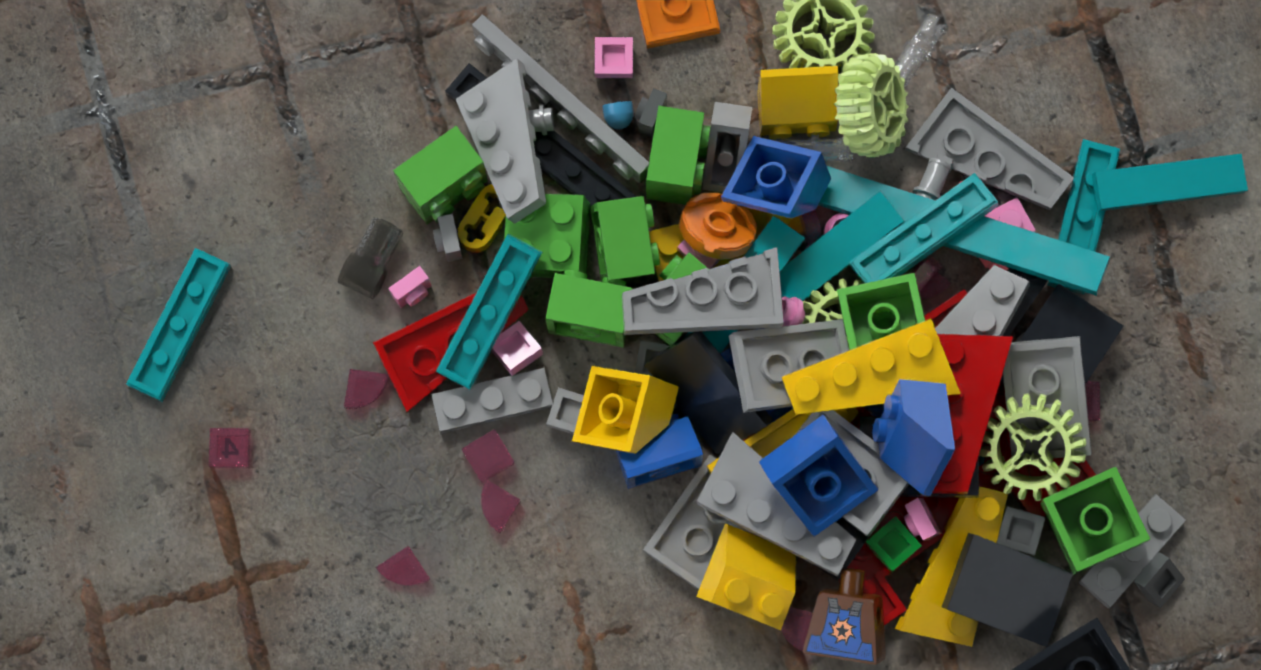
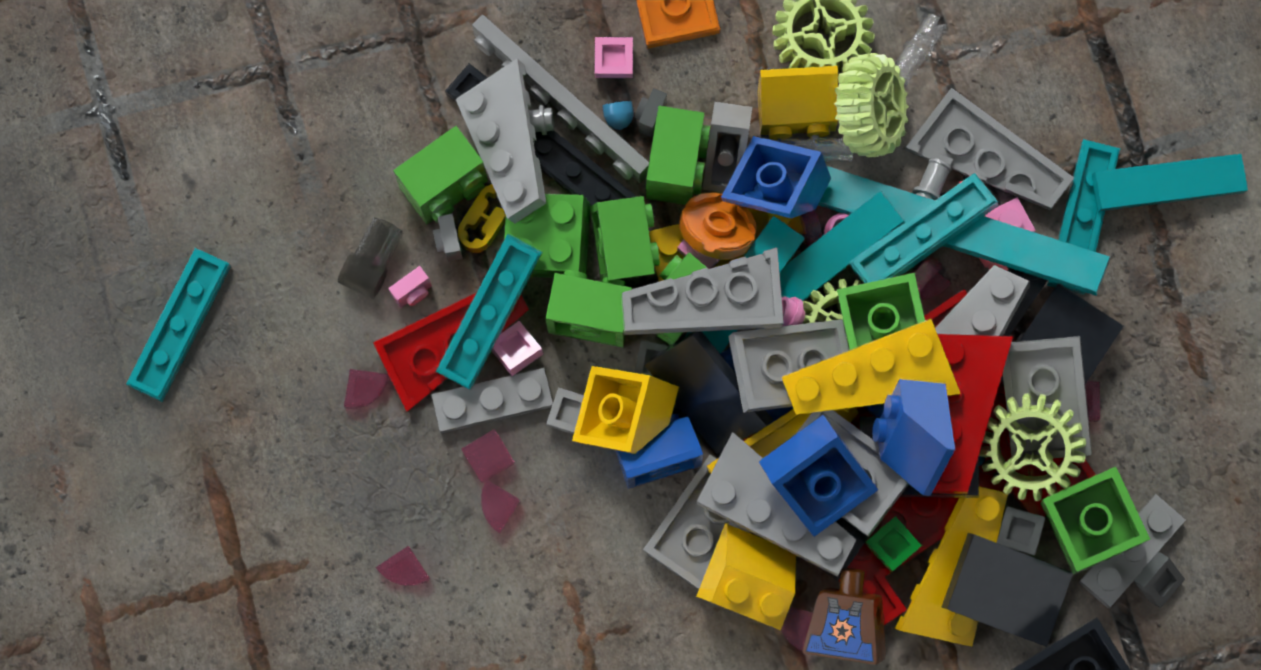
clear pink tile [209,428,251,469] -> none
bright pink plate [904,498,942,541] -> none

